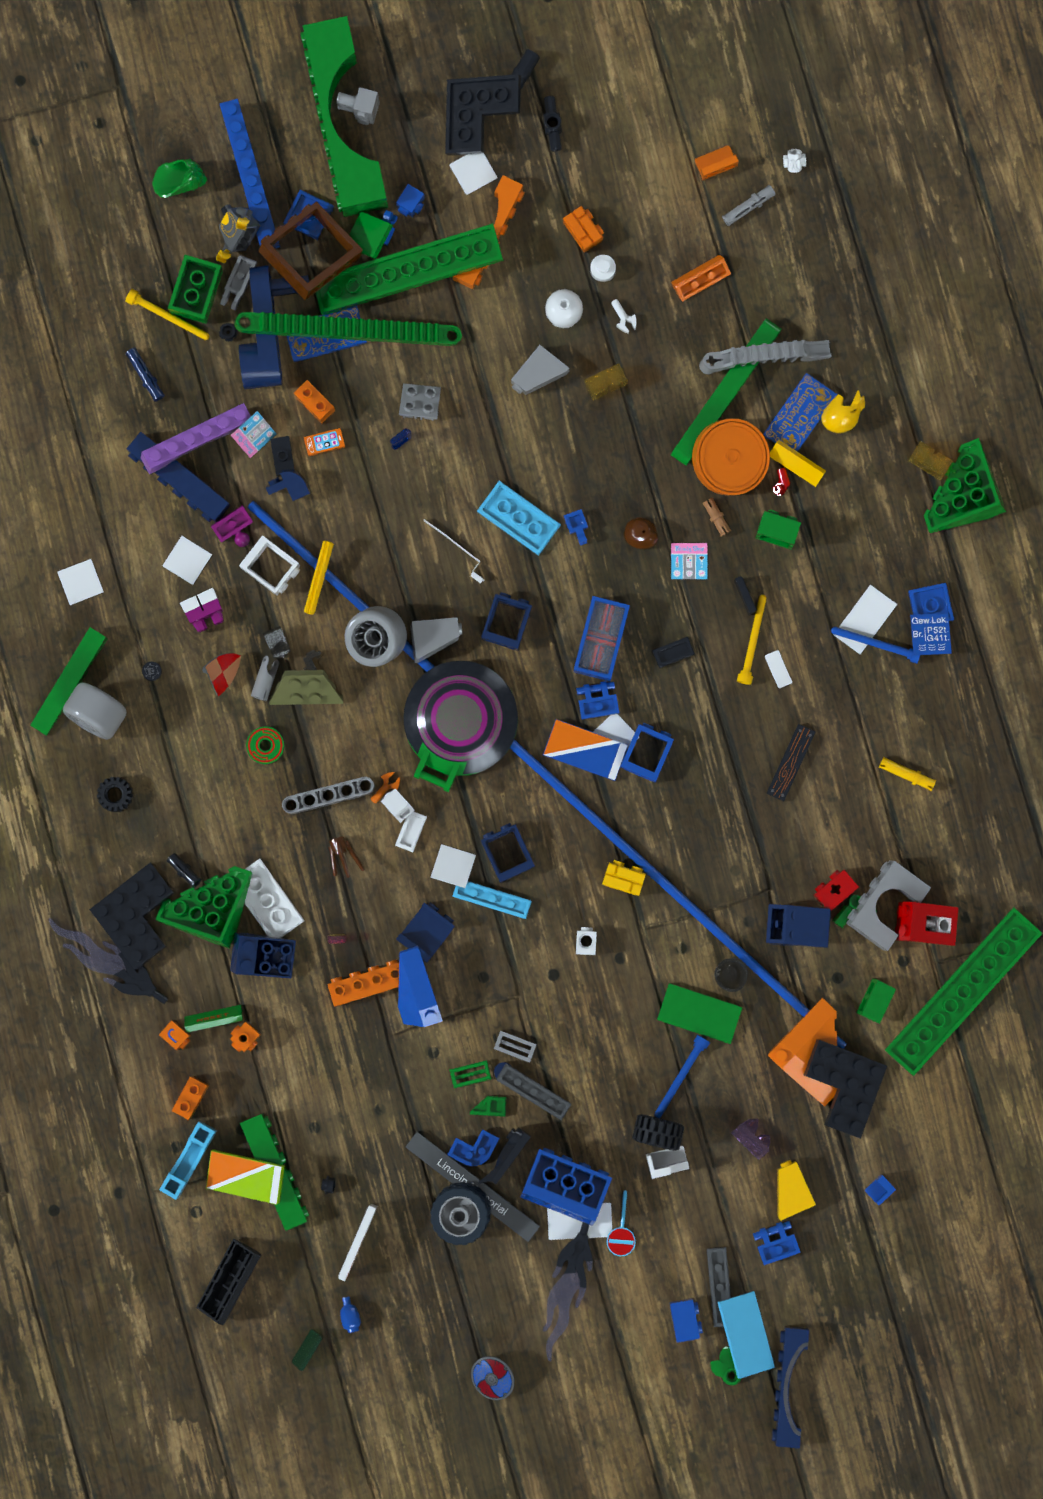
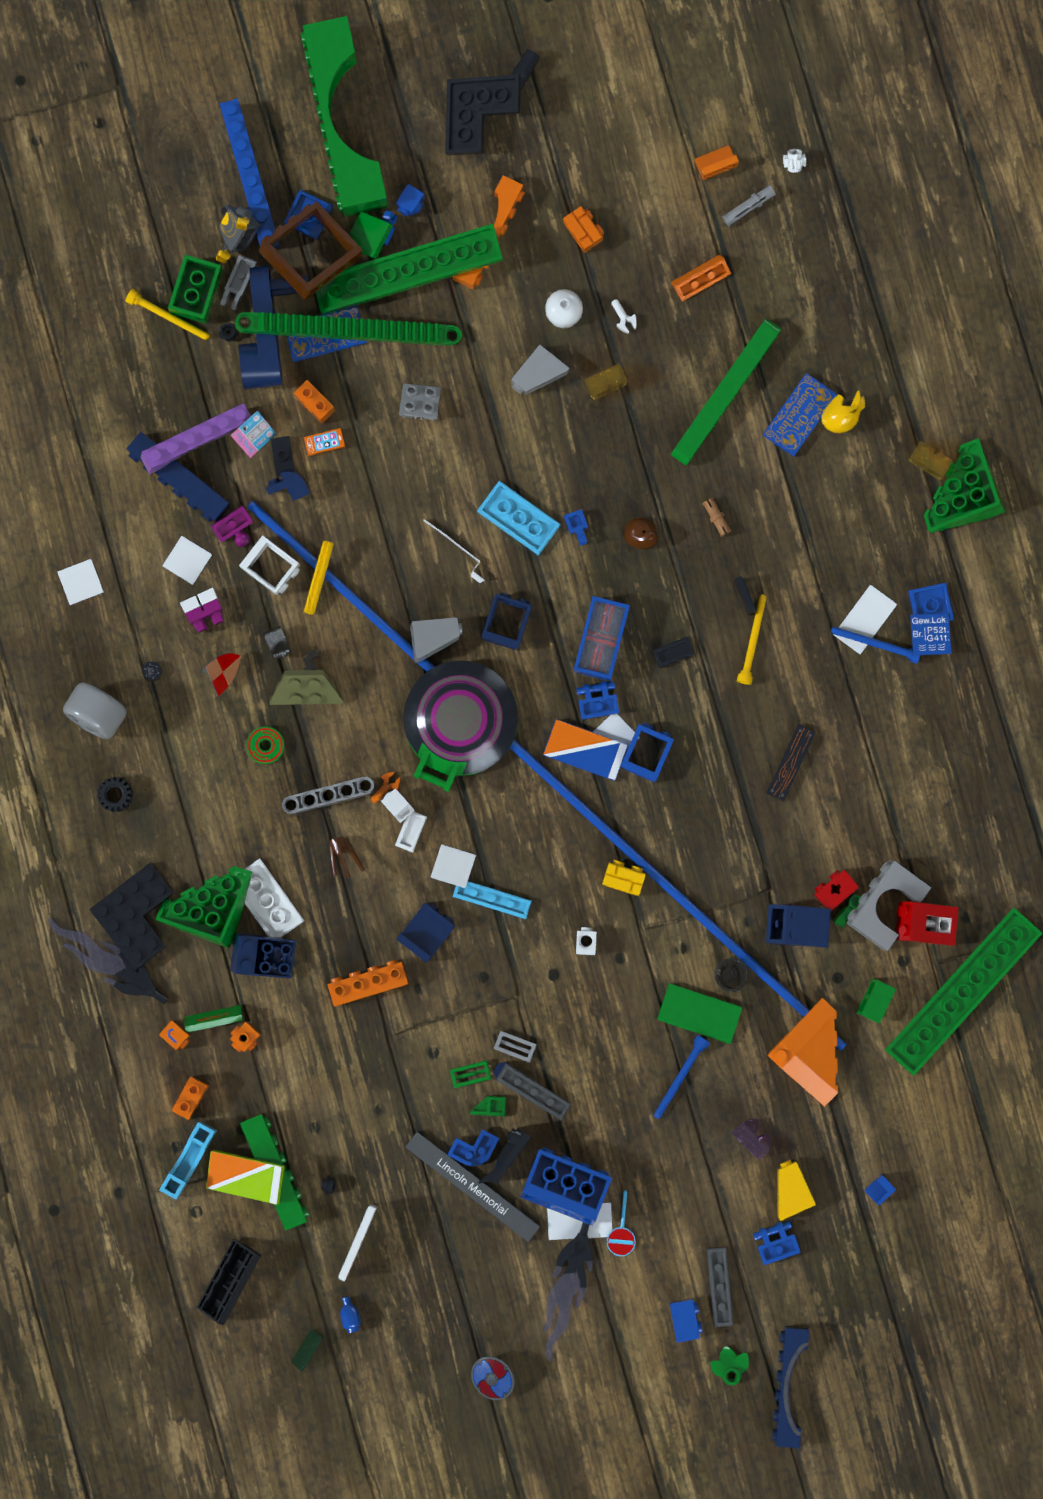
green slope [30,627,108,736] -> none
dark blue pin [125,348,165,402] -> none
green hair [152,159,207,198] -> none
black pin [167,853,202,888] -> none
light grey piece [251,656,279,701] -> none
clear pink tile [327,934,347,944] -> none
light grey brick [336,87,380,125] -> none
light grey wheel [344,606,407,667] -> none
clear blue piece [390,428,412,450] -> none
blue wedge [398,946,443,1027] -> none
wheel [430,1182,491,1245] -> none
white sticker [449,153,498,195] -> none
dark blue window [481,823,535,883] -> none
black axle [543,96,562,152] -> none
white piece [590,255,616,282] -> none
black tyre [632,1114,685,1151] -> none
white panel [646,1146,689,1179] -> none
sticker [671,543,707,579] -> none
orange brick [692,419,770,496] -> none
light grey piece [699,340,832,374] -> none
medium azure tile [717,1291,775,1379] -> none
green piece [755,510,801,550] -> none
white sticker [765,650,792,688] -> none
yellow tile [770,439,826,487] -> none
red arm [773,468,790,496] -> none
black plate [804,1039,887,1139] -> none
yellow pin [879,757,936,791] -> none

